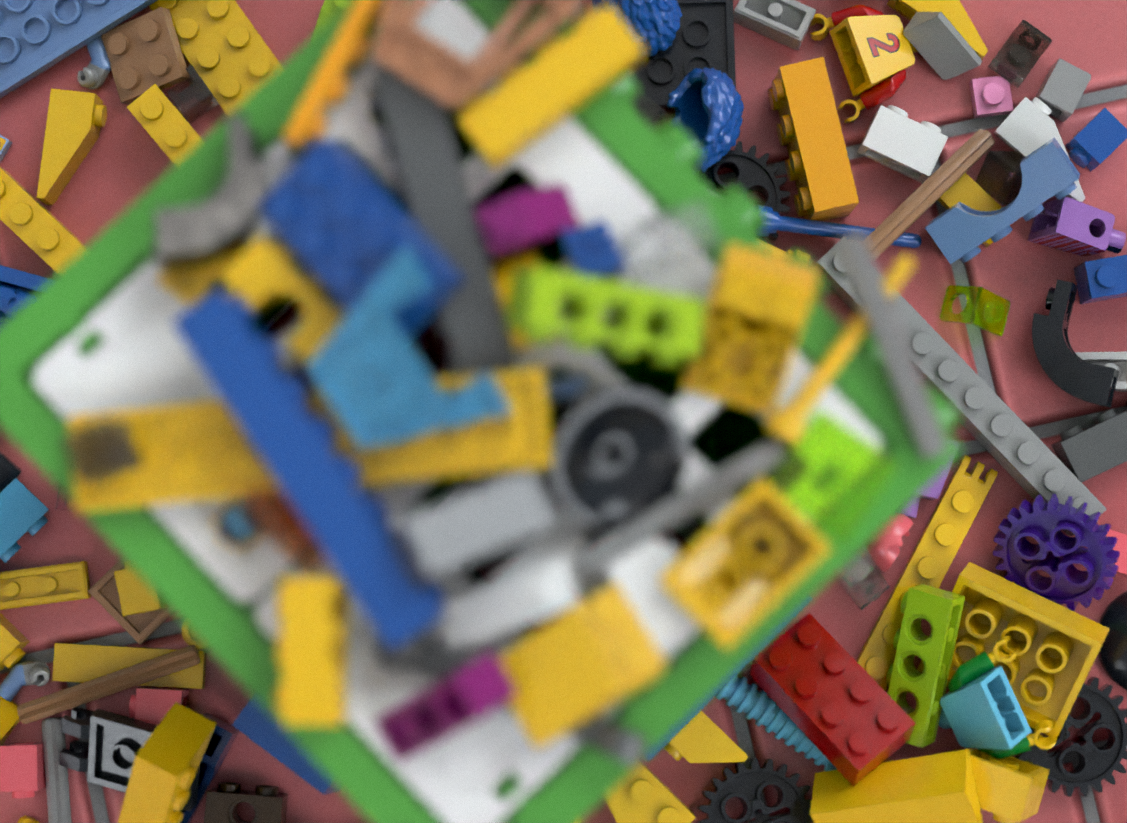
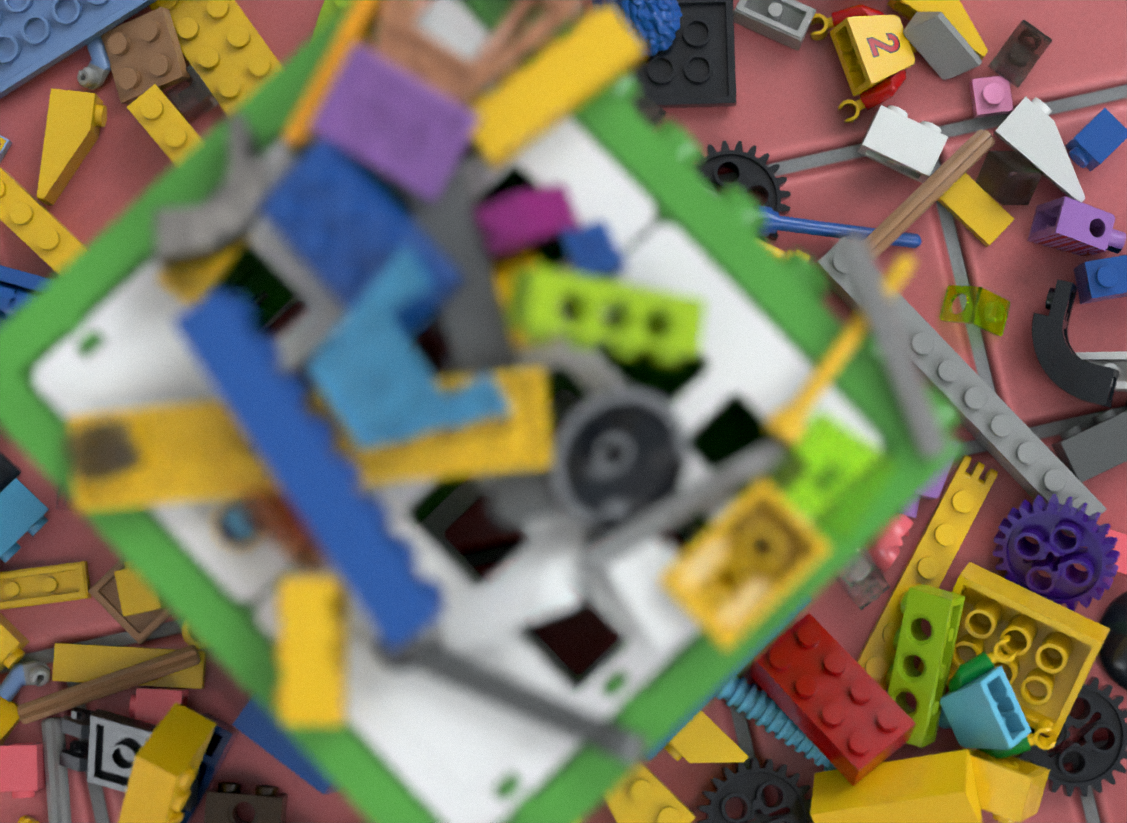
yellow arch [219,236,350,365] -> none
magenta slope [374,650,518,761] -> none
brick [389,470,557,590] -> none
yellow slope [498,583,667,751] -> none
medium blue arm [545,375,601,408] -> none
clear brick [613,197,722,284] -> none
blue hair [667,68,744,173] -> none
yellow slope [681,241,819,416] -> none
light orange brick [768,57,859,221] -> none
medium blue arch [925,137,1080,264] -> none
light grey panel [1036,58,1091,122] -> none
none -> medium lavender tile [309,43,482,202]

